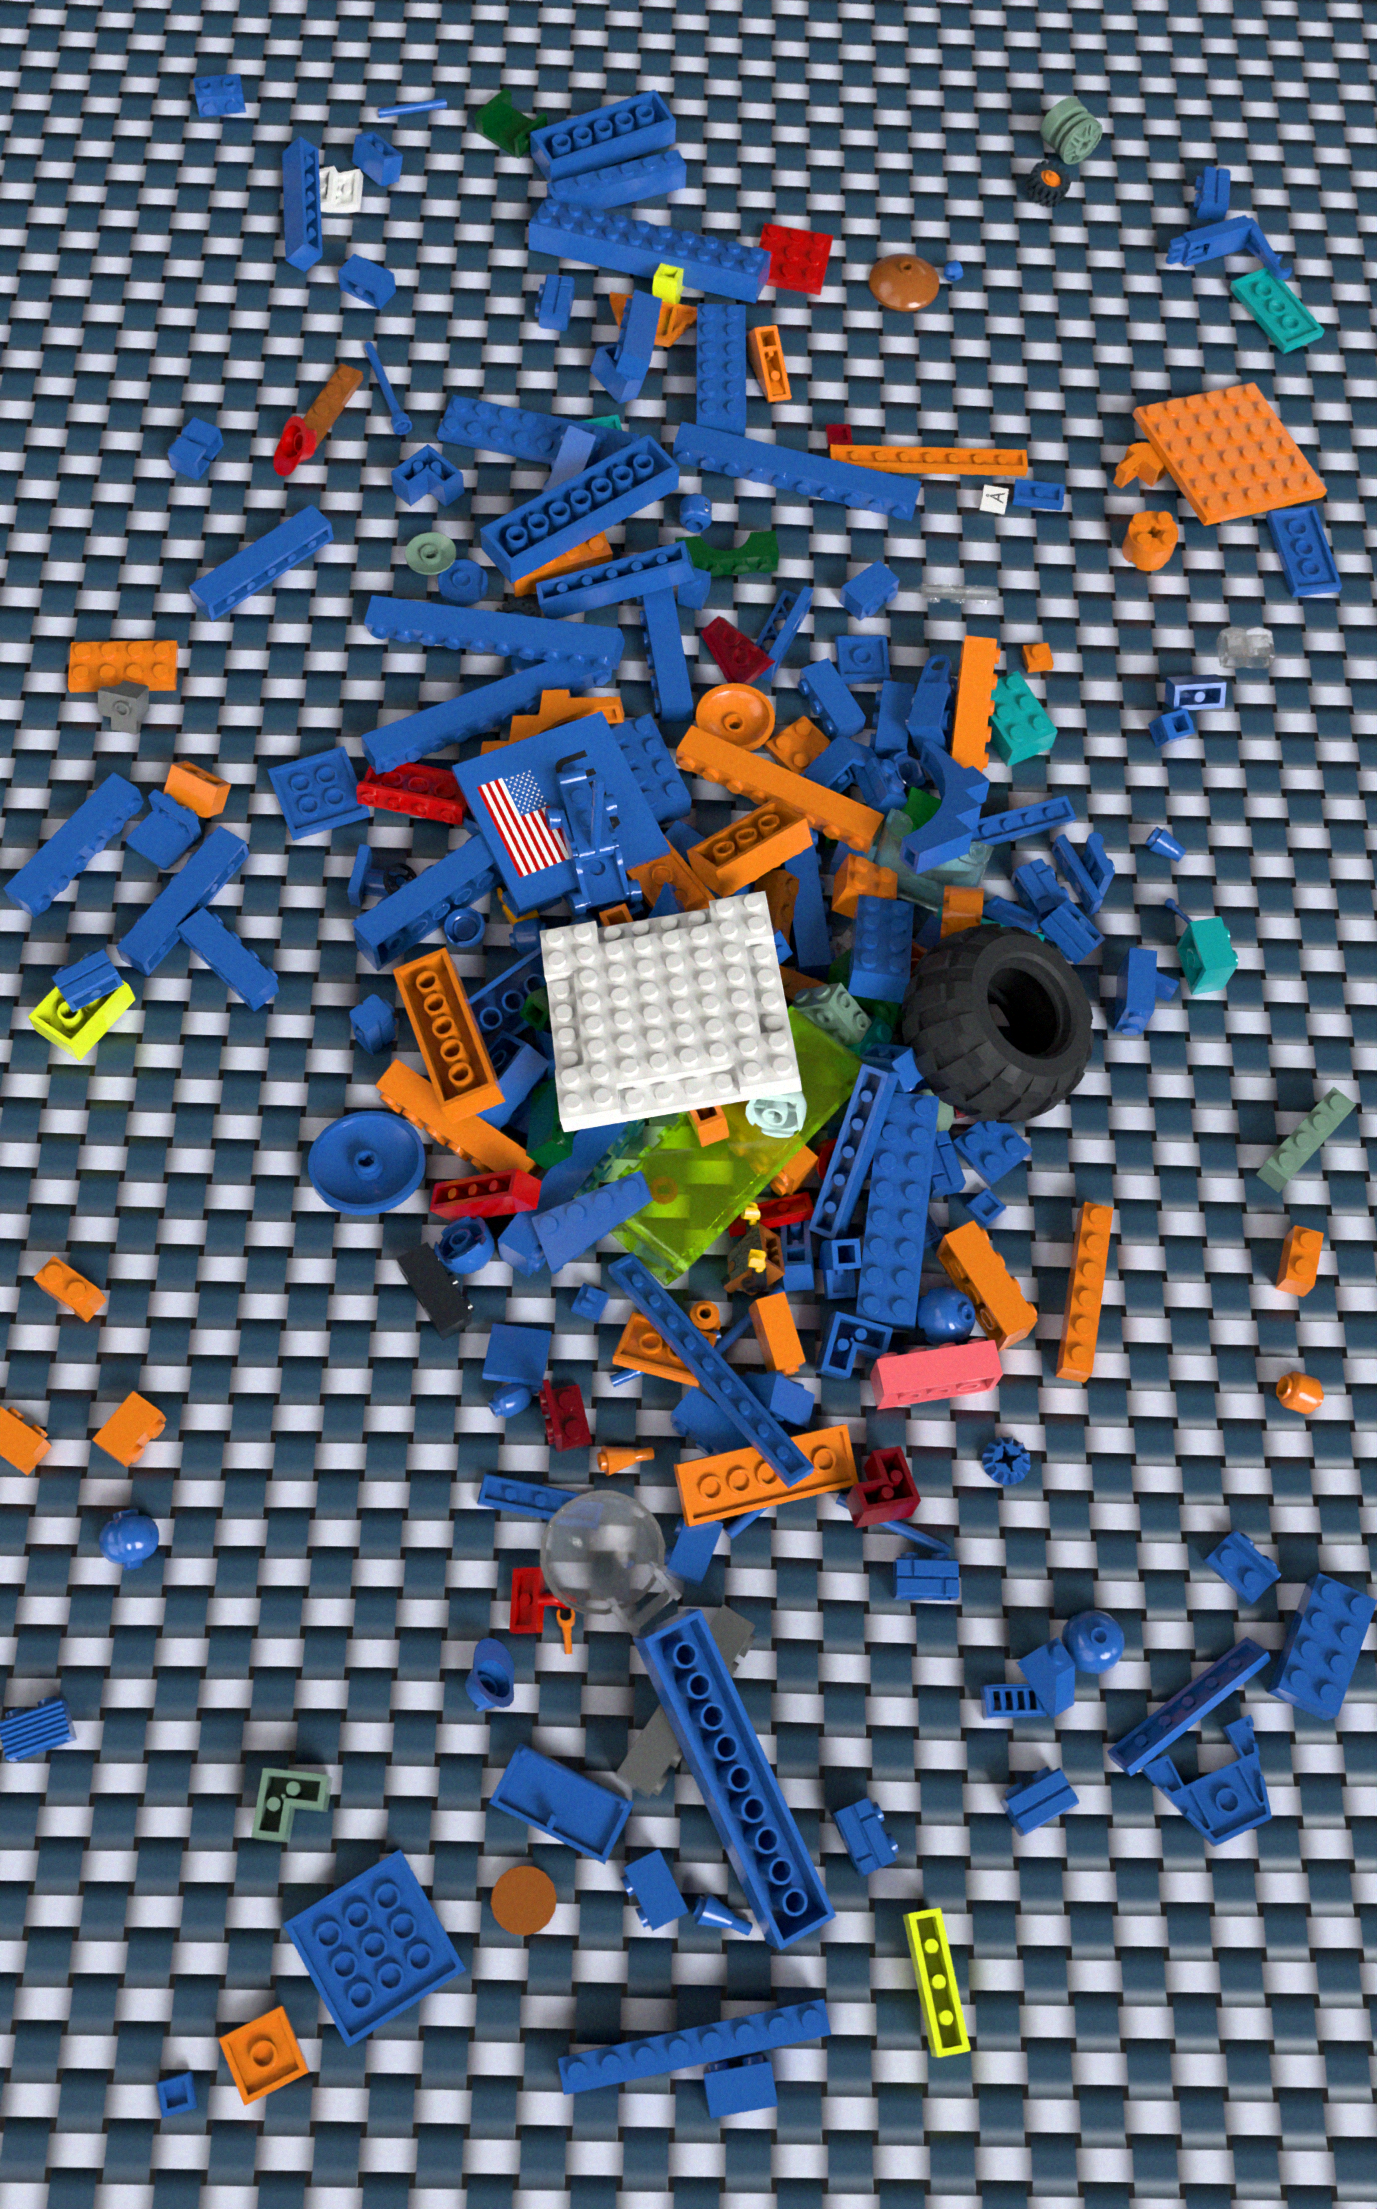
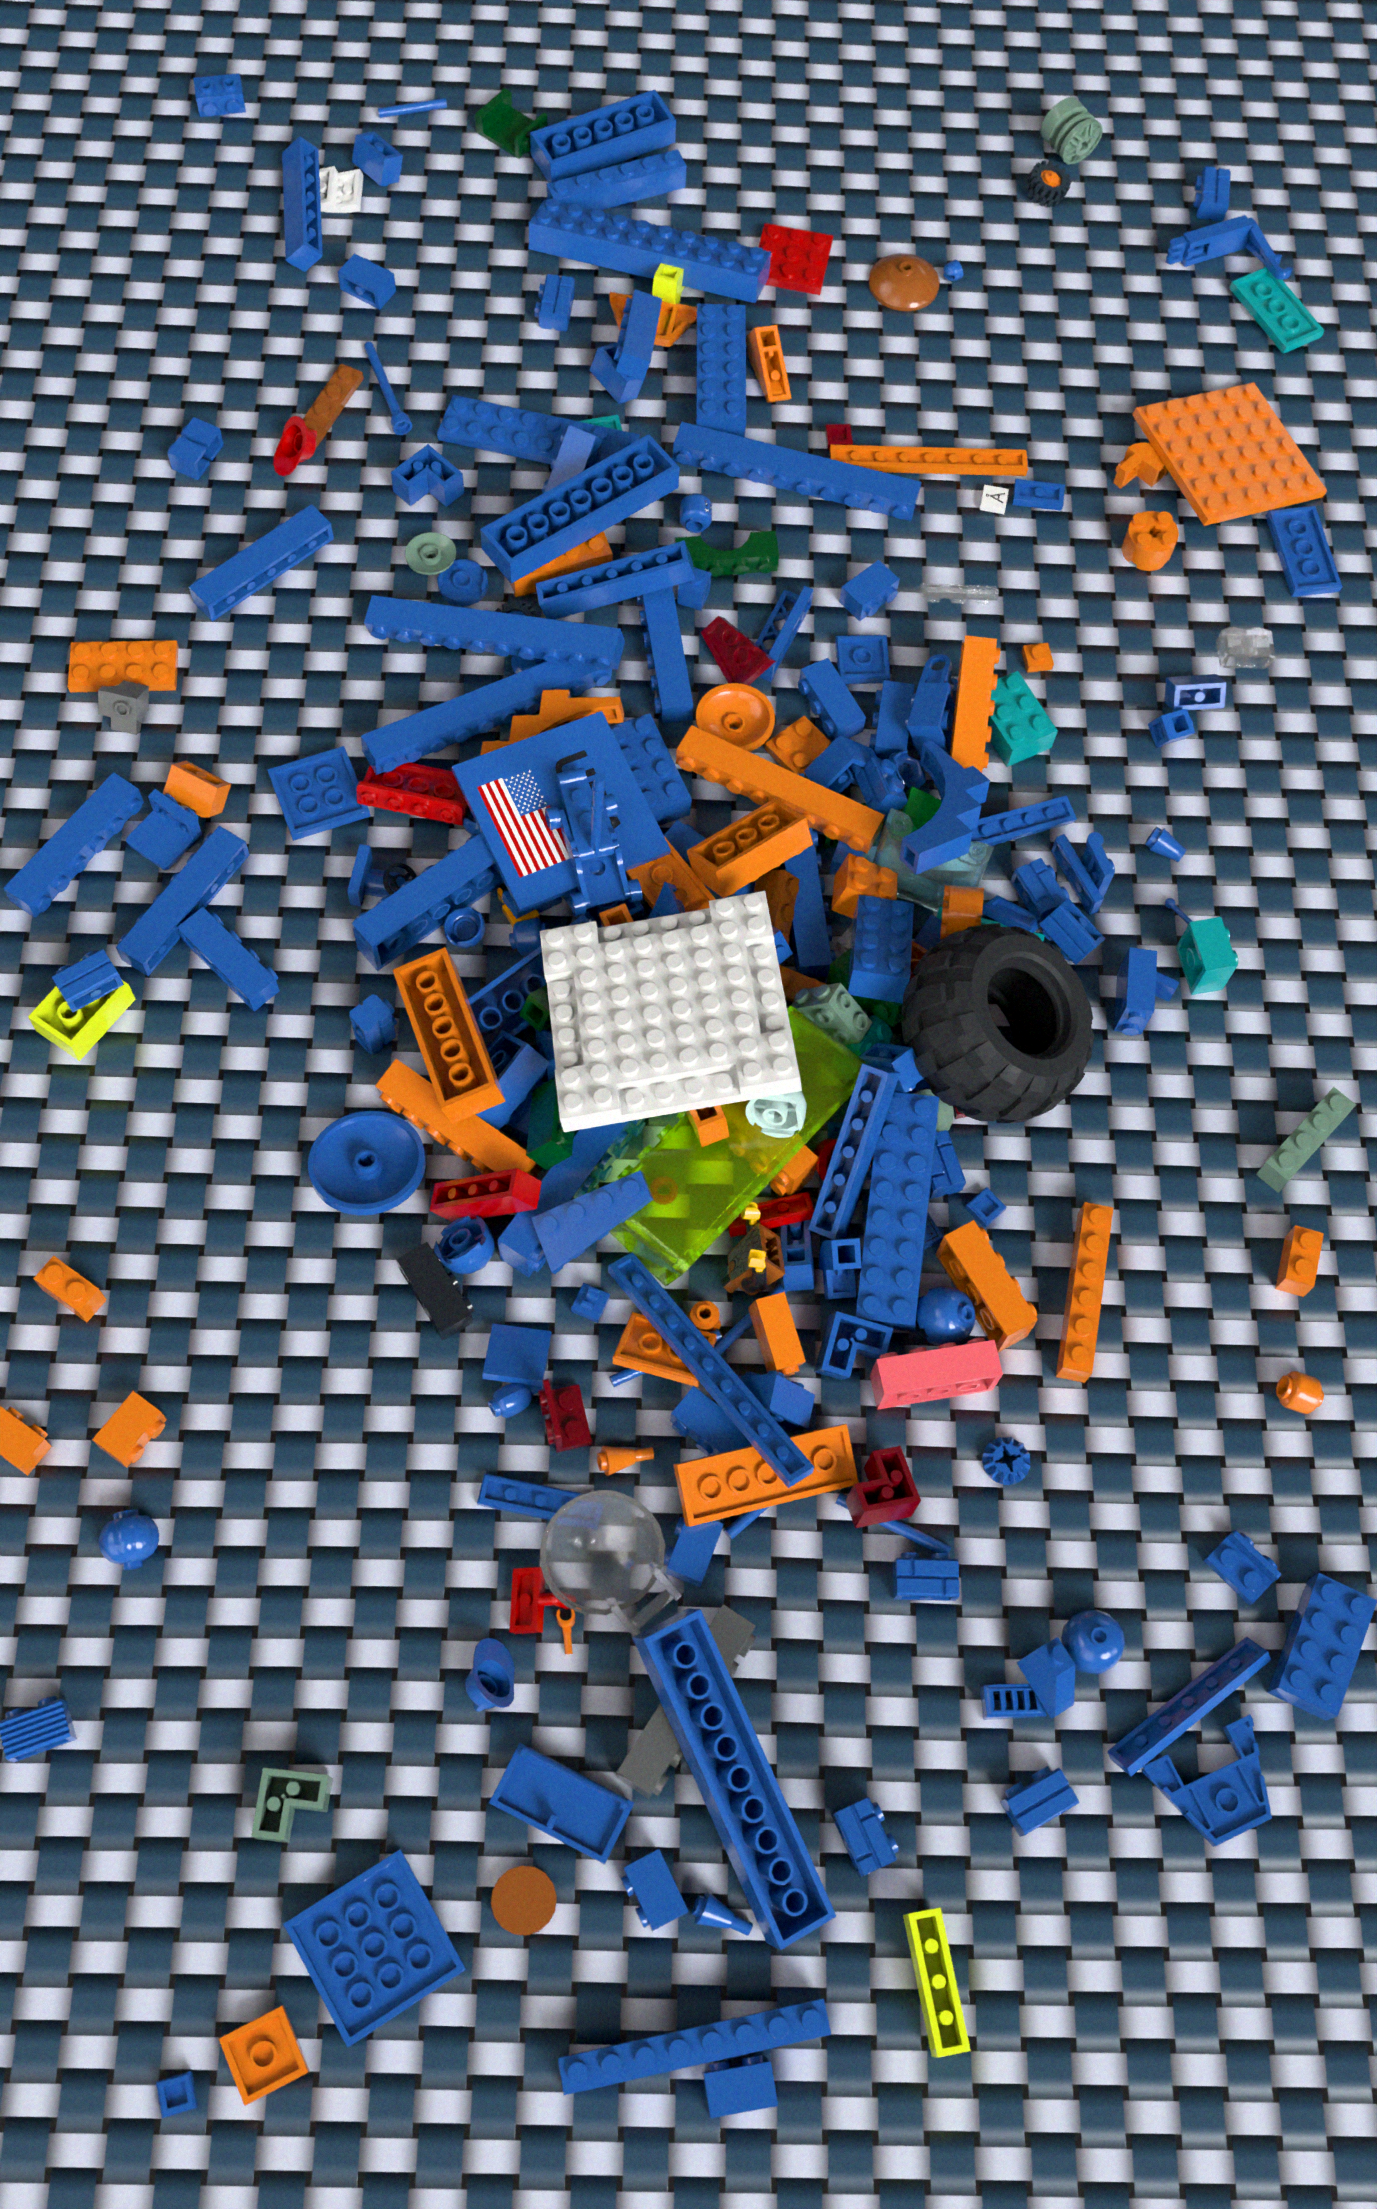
blue plate [952,1120,1033,1187] -> none

